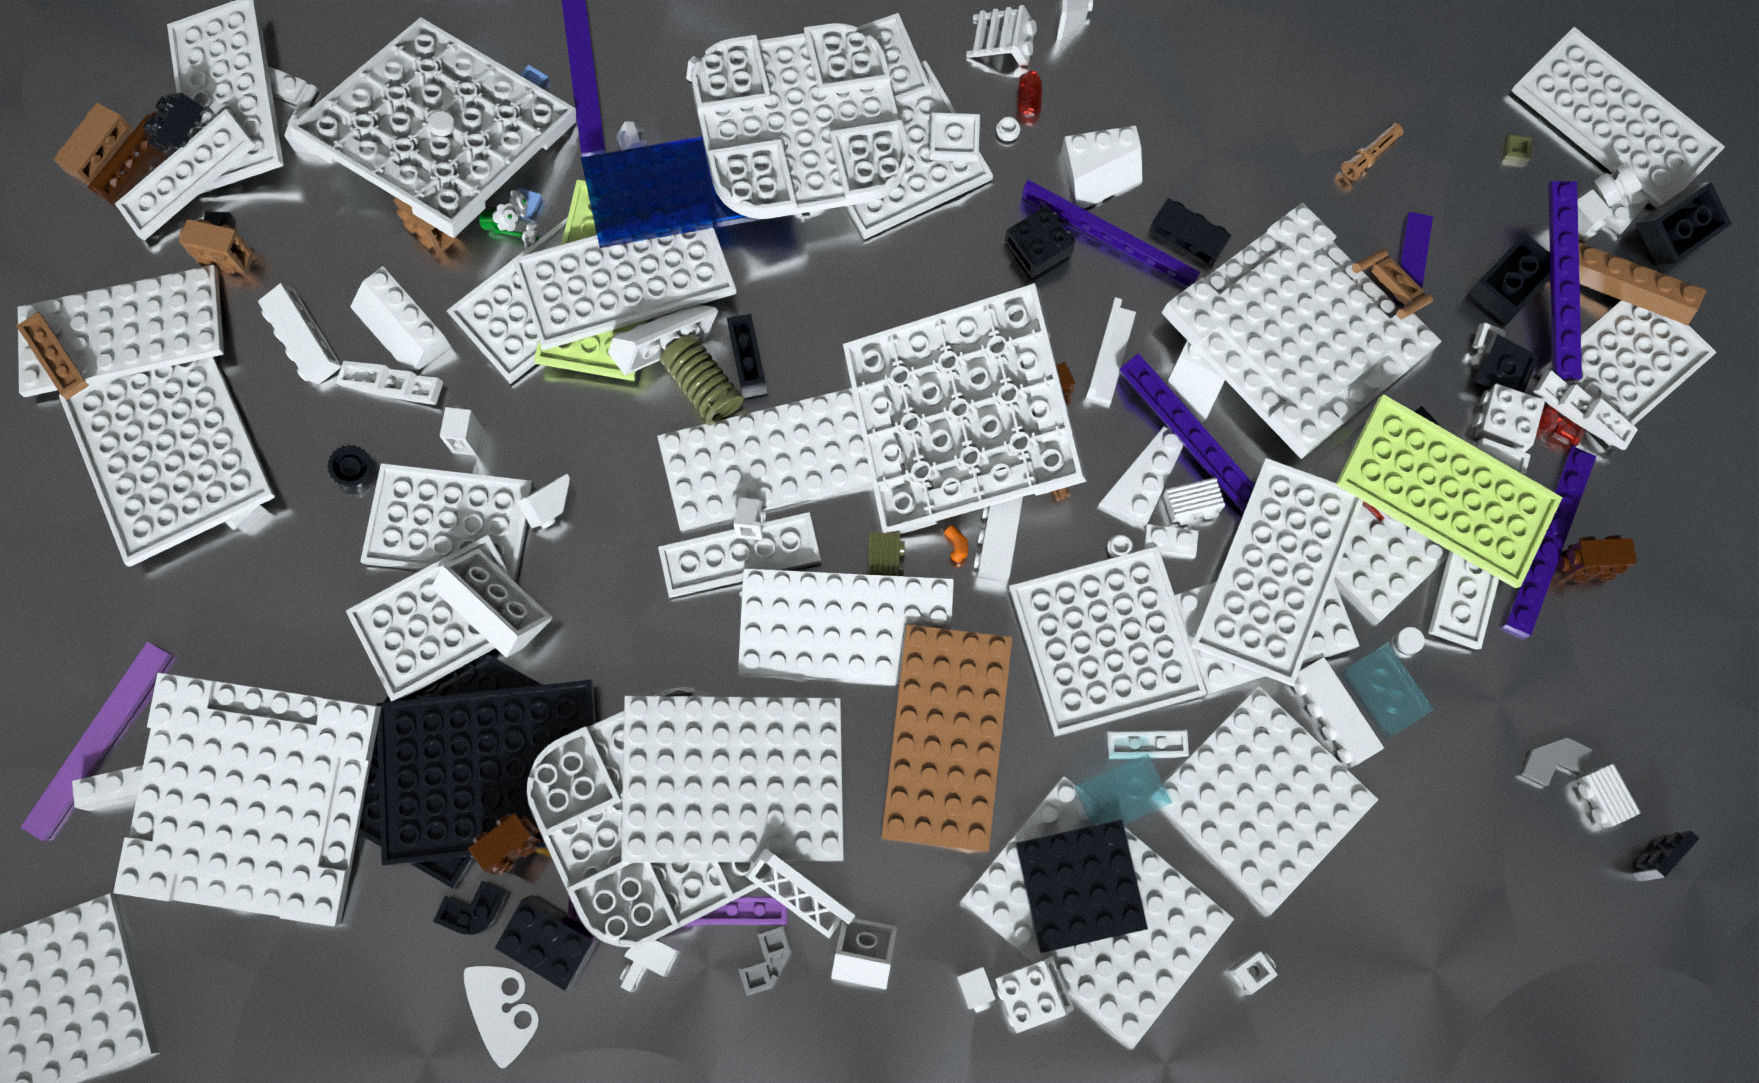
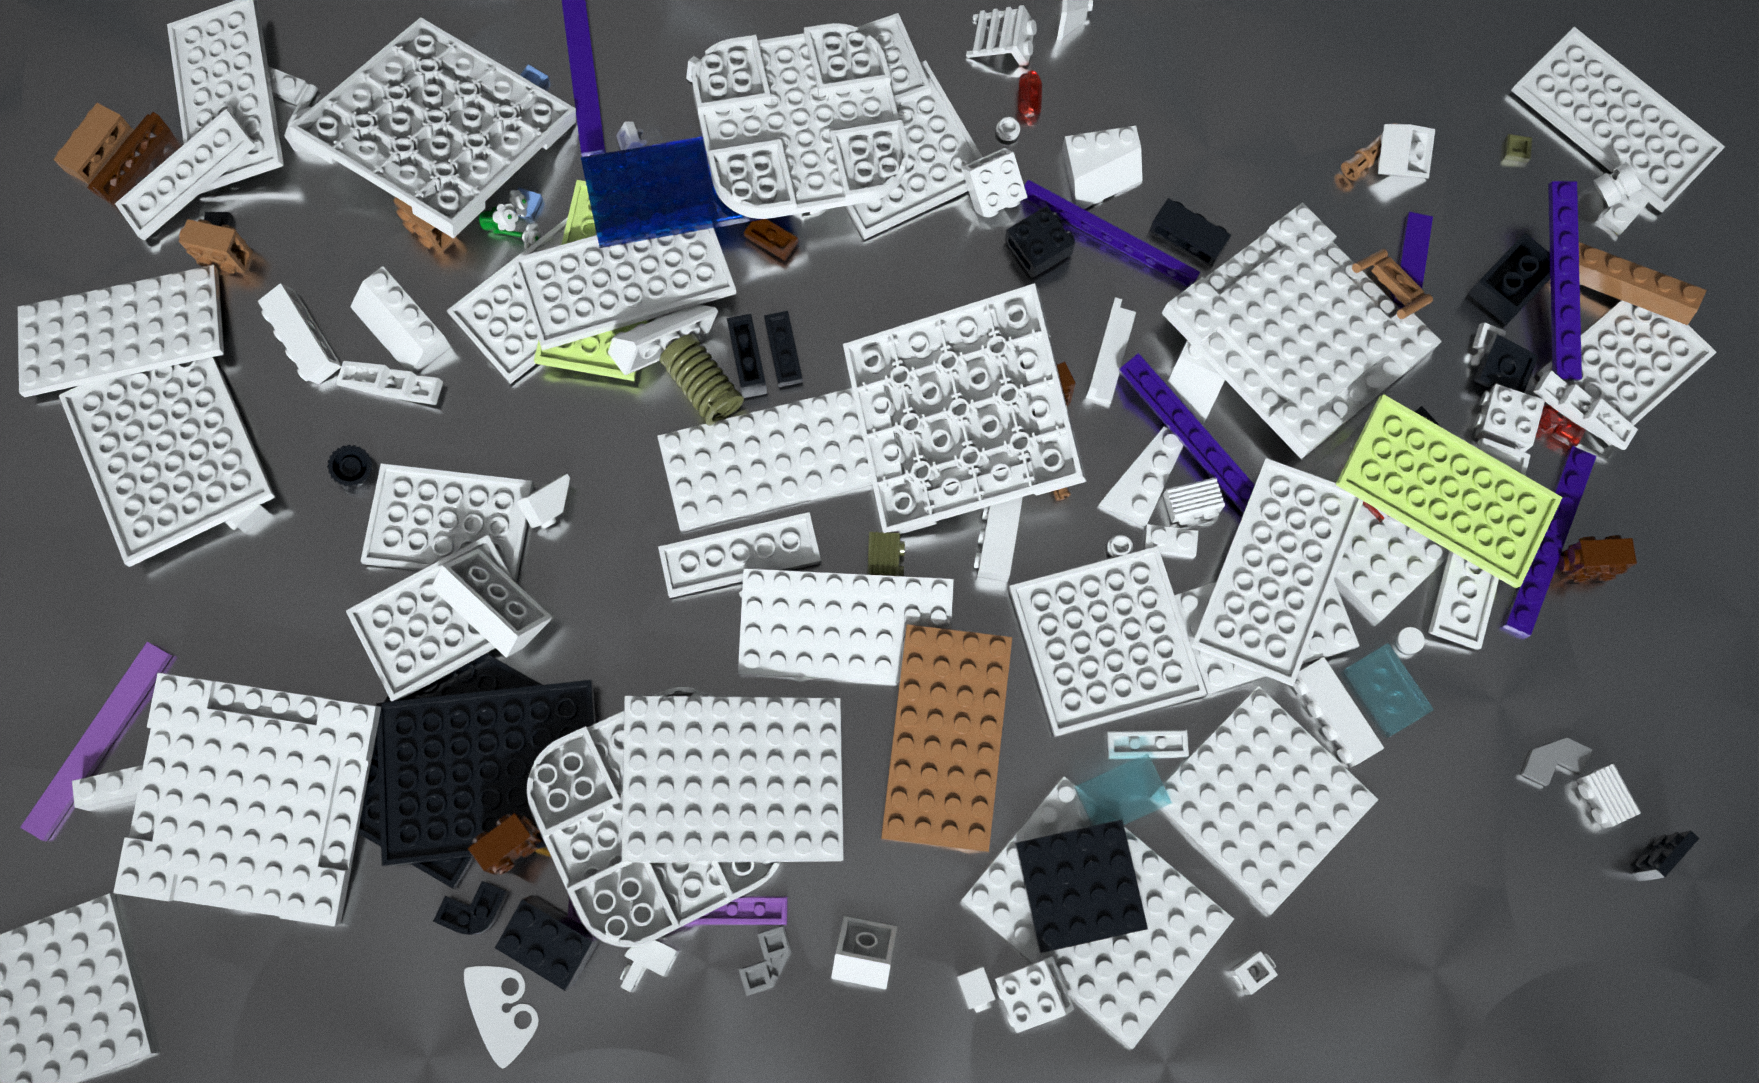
medium nougat plate [16,312,89,400] -> none
black brick [142,92,204,151] -> none
white tile [428,111,454,136] -> none
white brick [440,405,483,456] -> none
white brick [734,497,766,540] -> none
white fence [745,848,855,938] -> none
white plate [930,112,980,162] -> none
orange arm [944,524,968,563] -> none
white brick [1578,190,1613,243] -> none
black brick [1635,181,1732,265] -> none
none -> reddish brown plate [744,218,798,261]
none -> black plate [764,311,803,387]
none -> white brick [961,148,1027,217]
none -> white slope [1378,124,1435,179]

